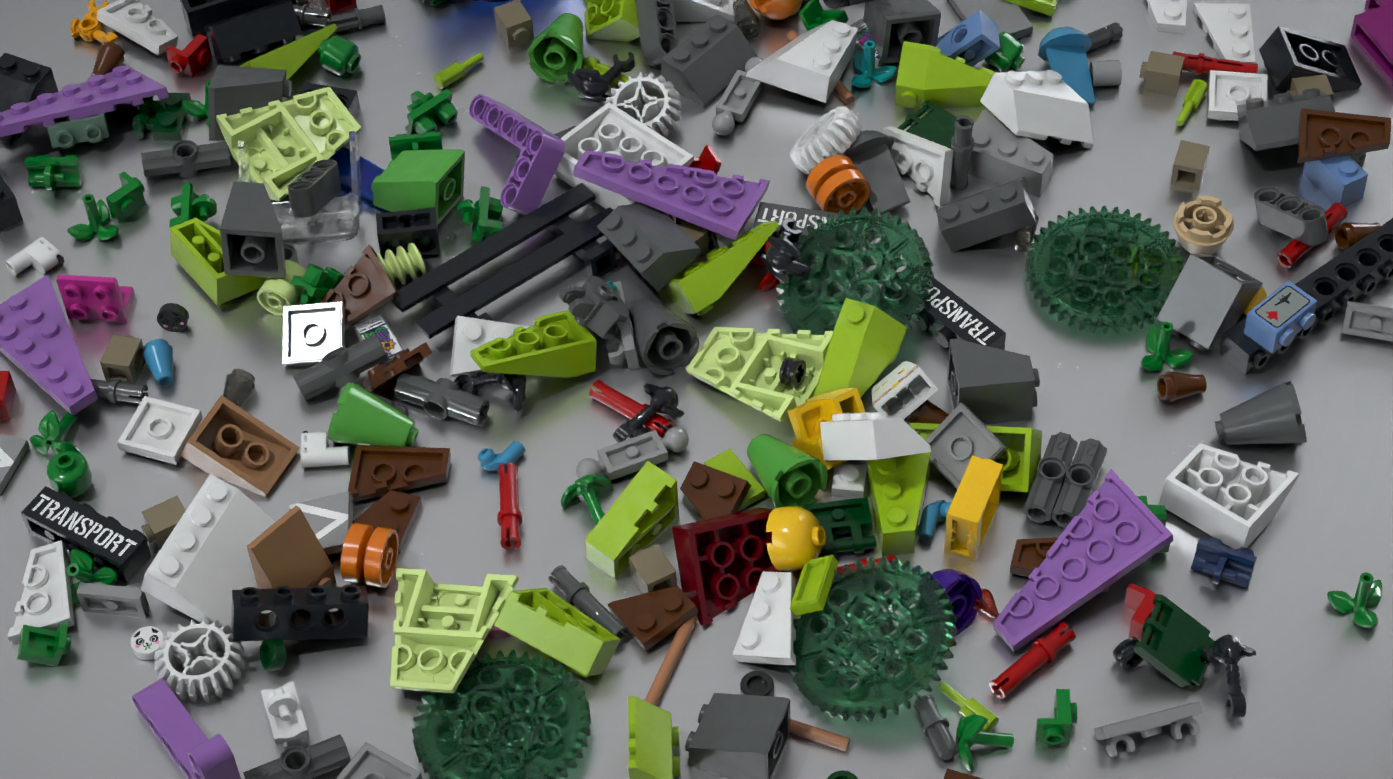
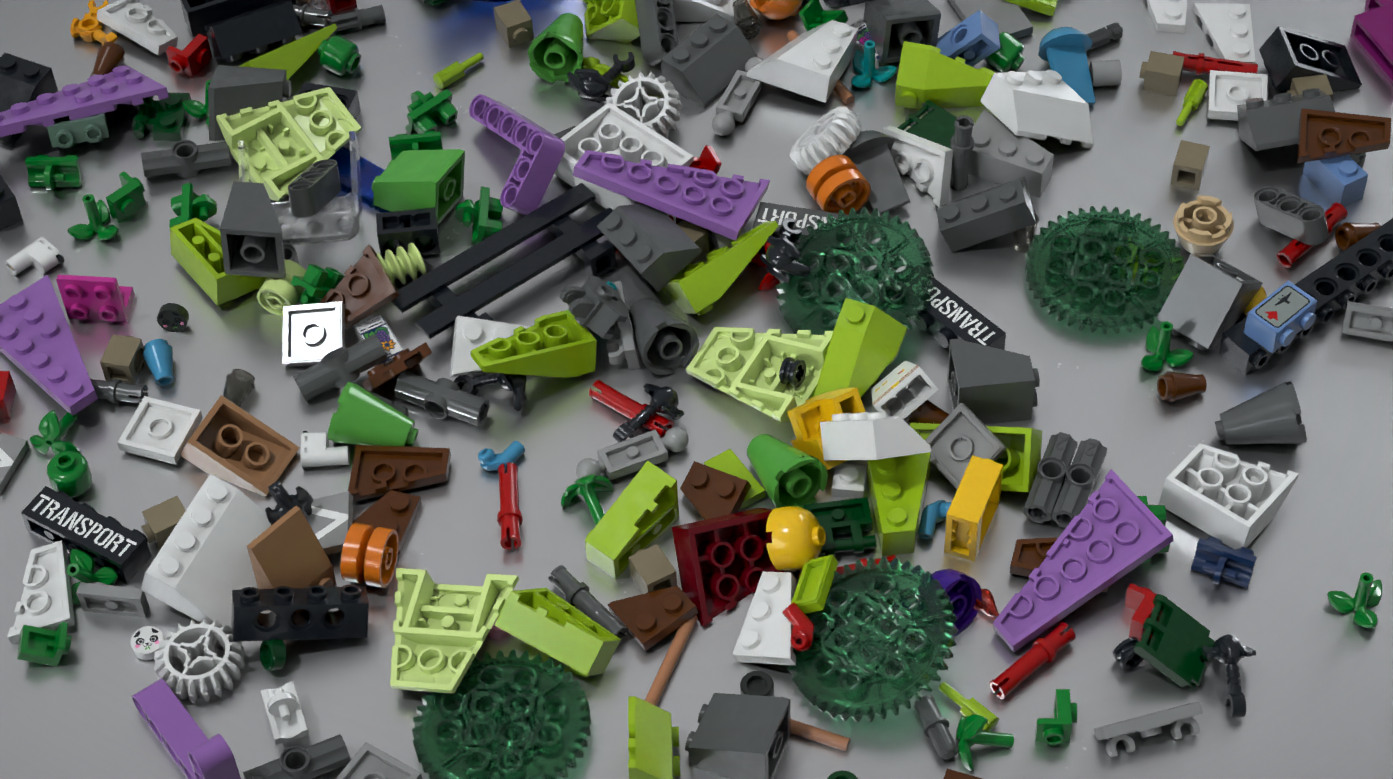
none -> black piece [265,480,313,525]
none -> red arm [782,602,814,652]

